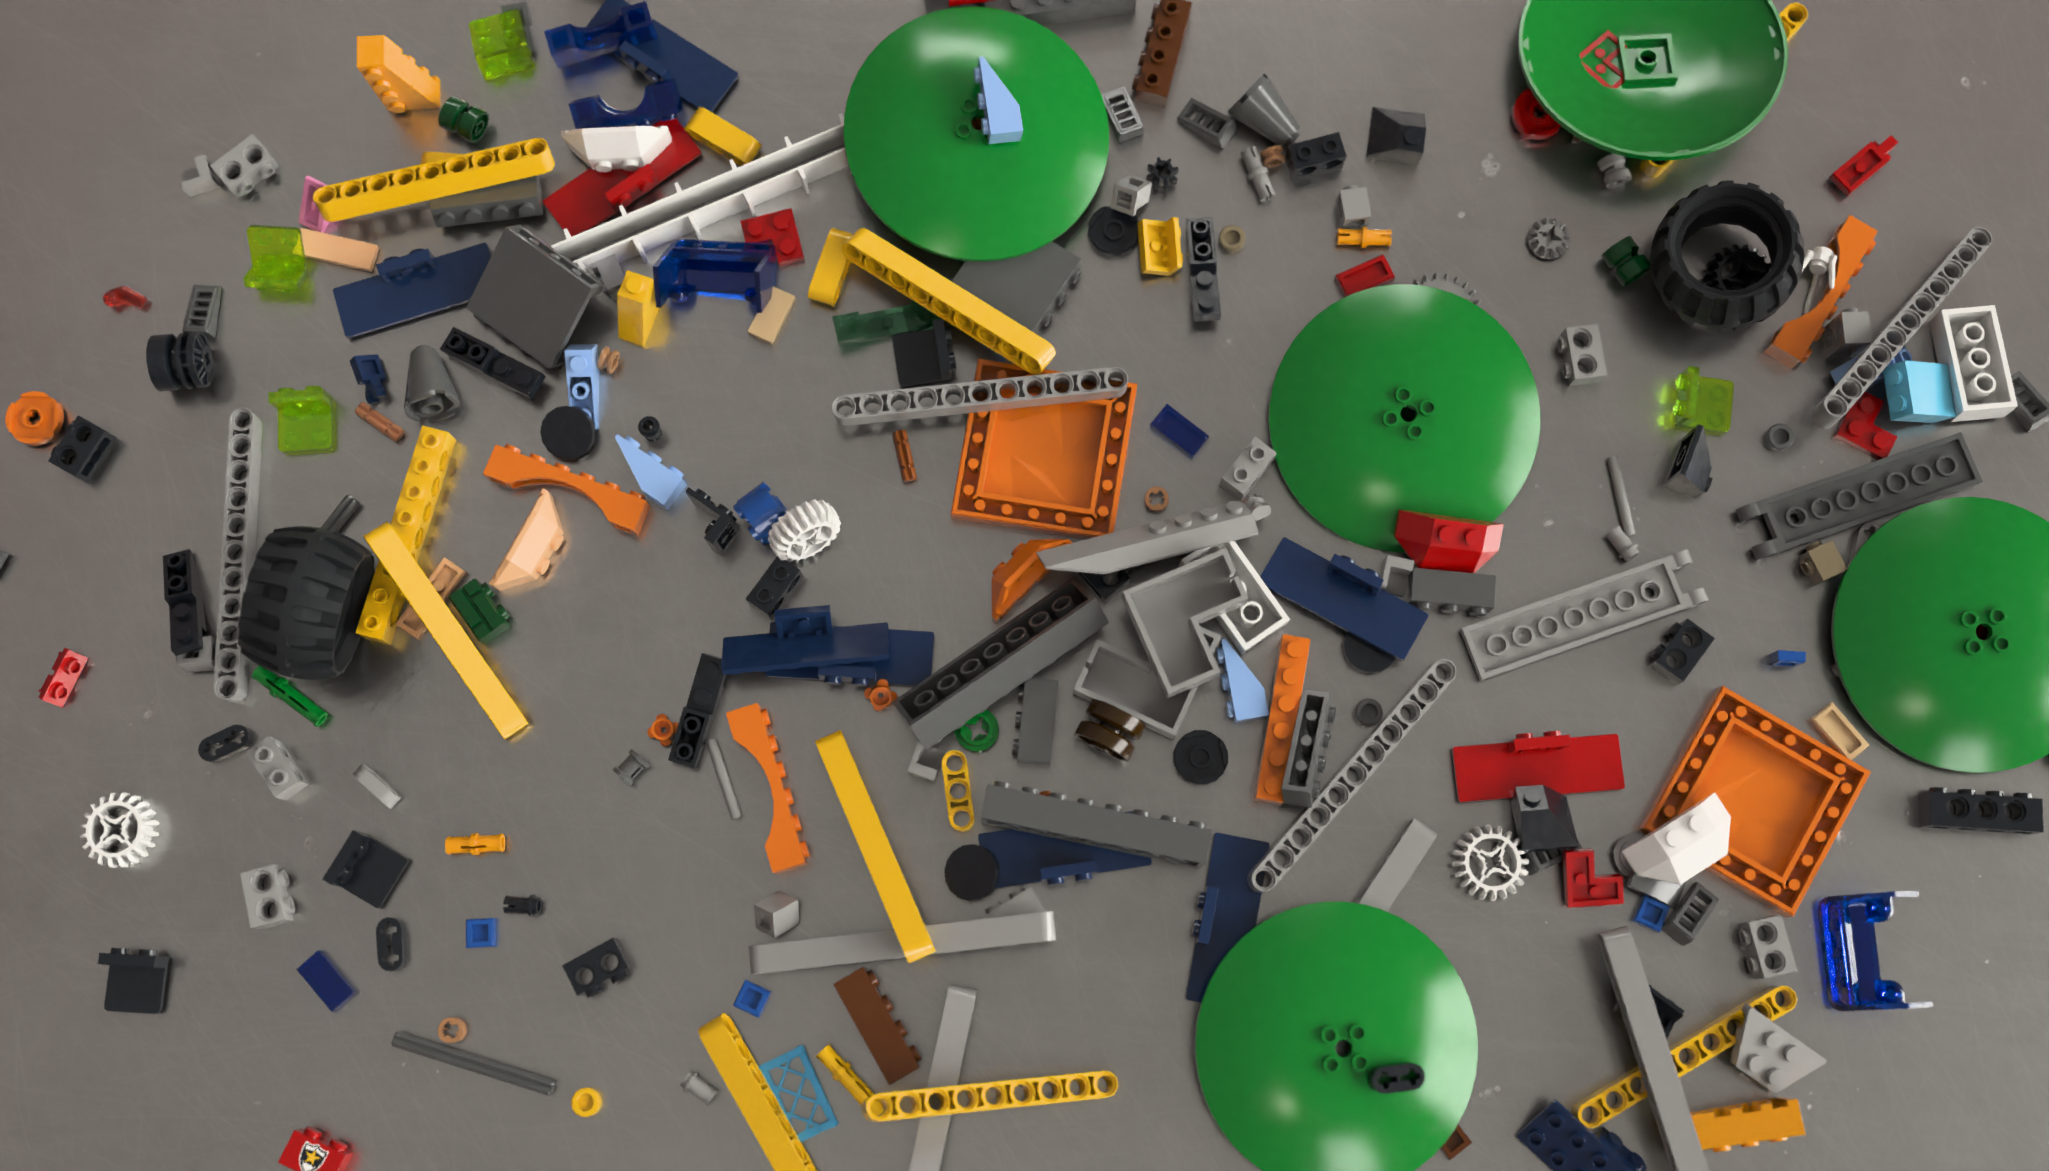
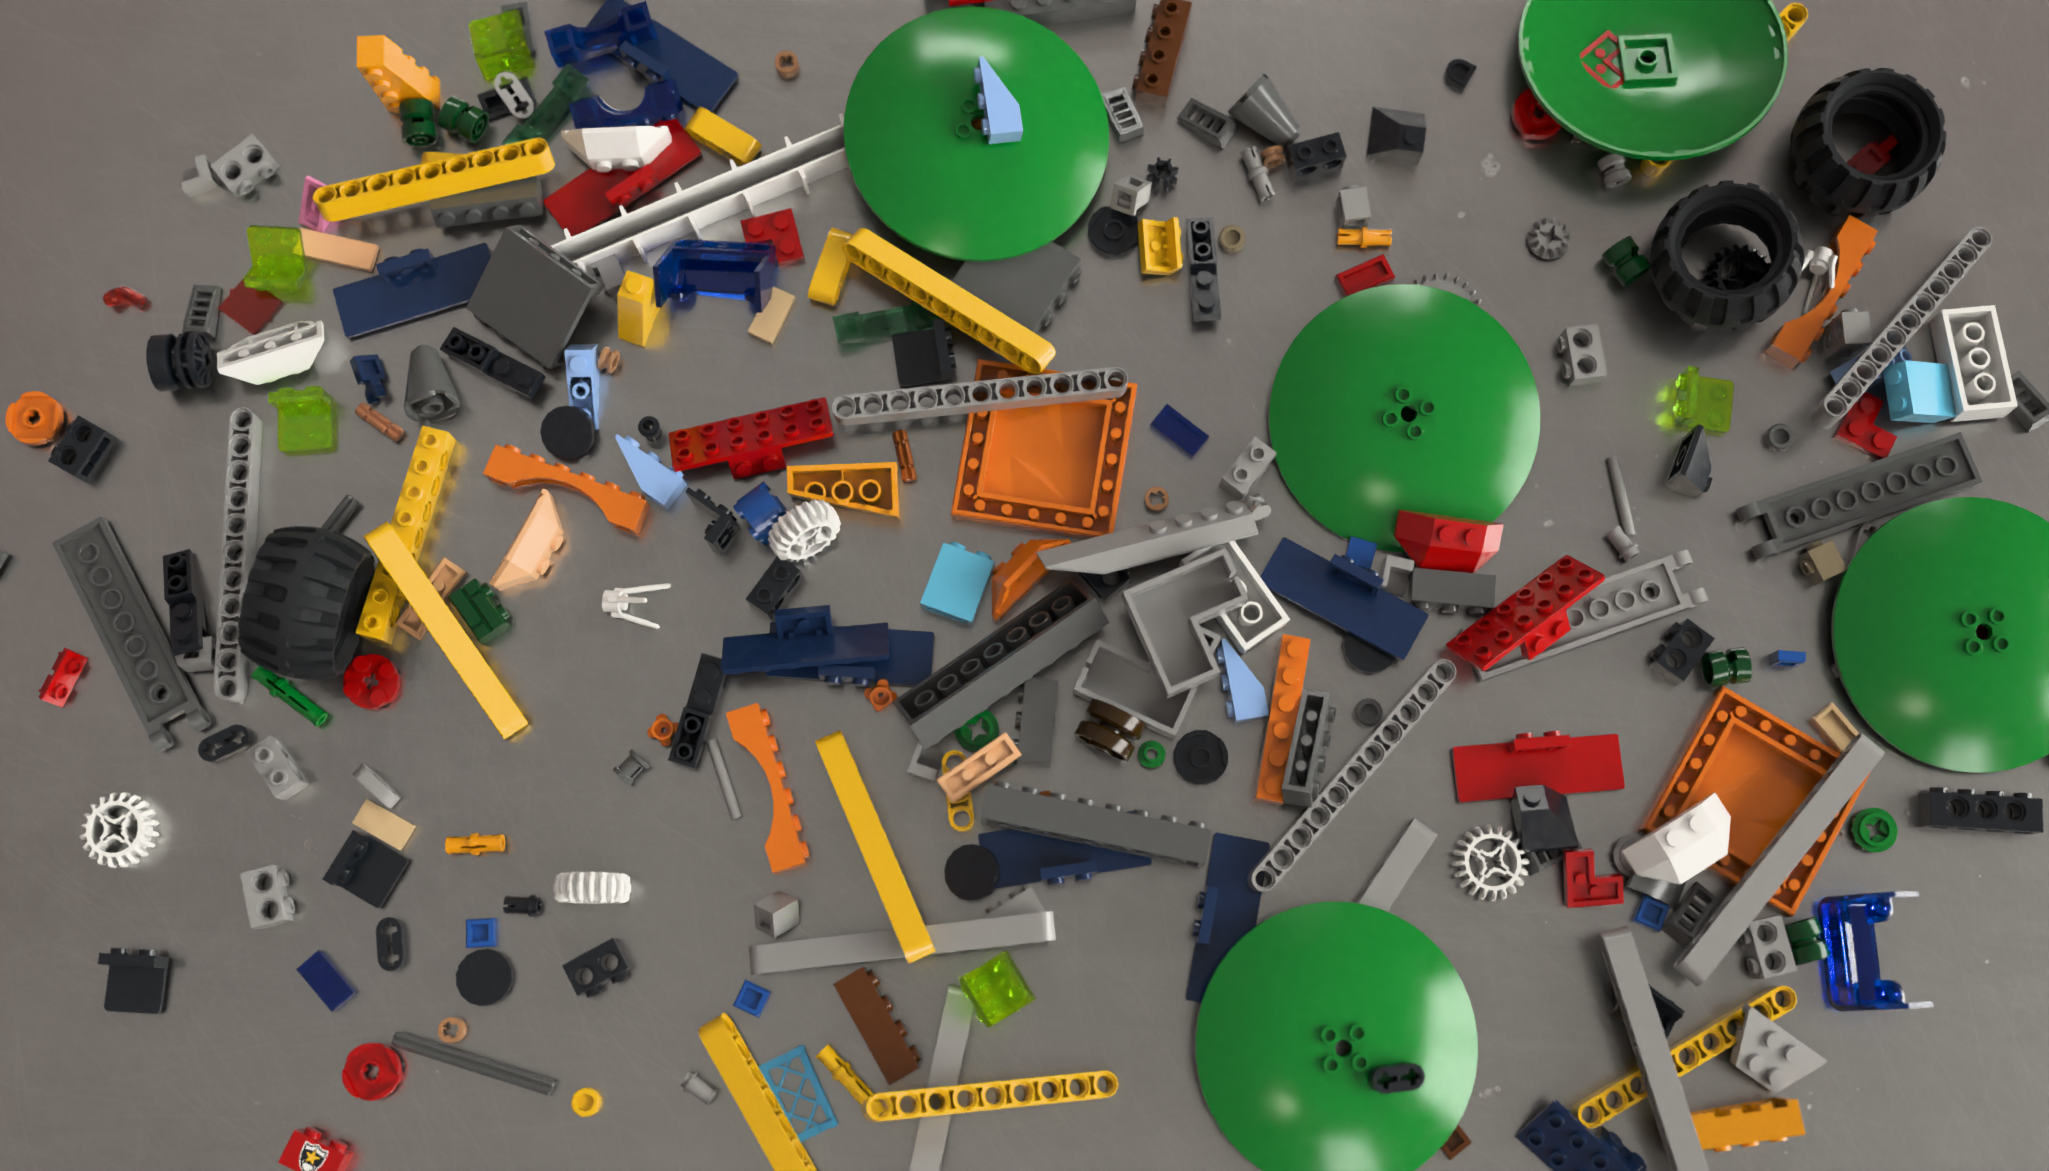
none -> dark grey hinge [52,516,211,753]
none -> white wedge [217,320,325,385]
none -> clear red piece [218,275,283,335]
none -> red plate [342,1043,403,1101]
none -> red plate [343,654,401,710]
none -> tan tile [352,799,416,851]
none -> dark green wheel [399,99,438,147]
none -> black tile [456,949,514,1006]
none -> black slope [477,76,537,120]
none -> light grey beam [494,71,534,119]
none -> clear green slope [502,63,589,145]
none -> white gear [553,872,631,904]
none -> white plant [602,583,671,629]
none -> red bracket [668,397,834,479]
none -> medium nougat bush [775,51,799,78]
none -> light orange wedge [787,462,900,519]
none -> medium azure brick [920,542,995,626]
none -> light nougat tile [936,732,1022,804]
none -> clear neon green bracket [959,950,1036,1028]
none -> green plate [1138,740,1166,769]
none -> blue tile [1345,536,1377,569]
none -> black tile [1445,59,1477,91]
none -> red bracket [1446,555,1605,671]
none -> light grey beam [1673,733,1885,986]
none -> dark green wheel [1701,647,1752,687]
none -> dark green wheel [1784,916,1831,966]
none -> black tyre [1789,68,1947,219]
none -> green gear [1850,808,1898,853]

